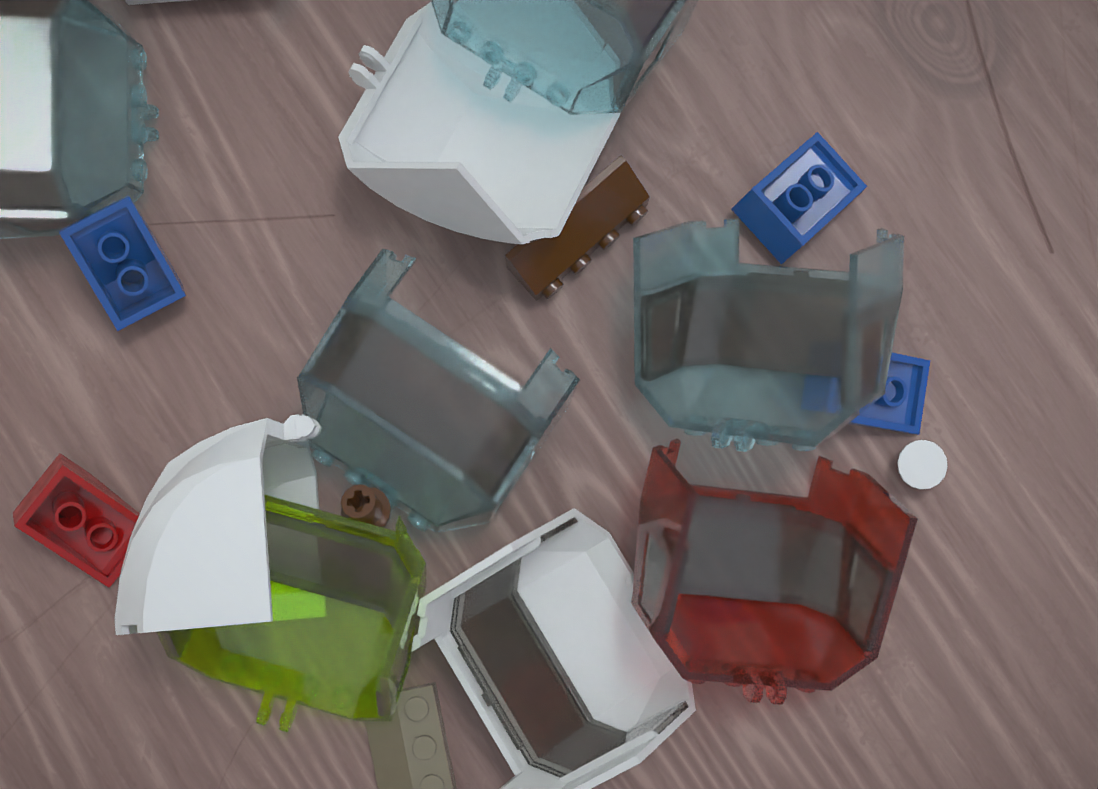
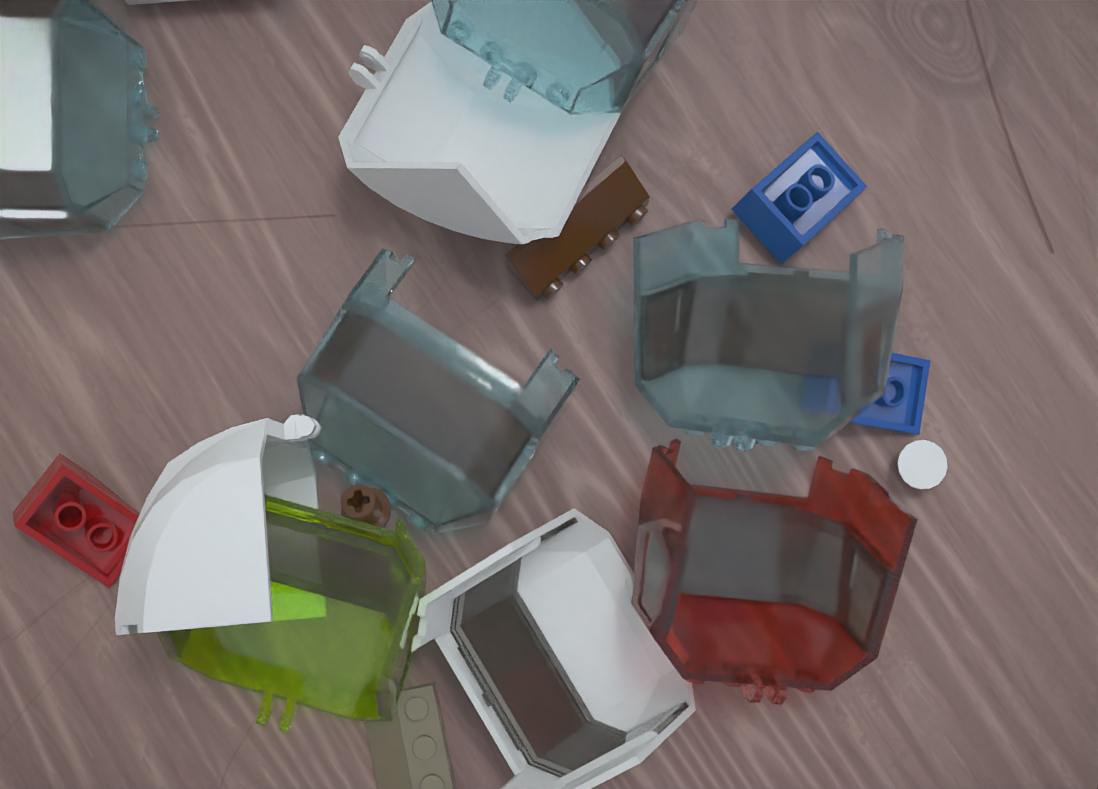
blue slope [59,195,186,331] -> none

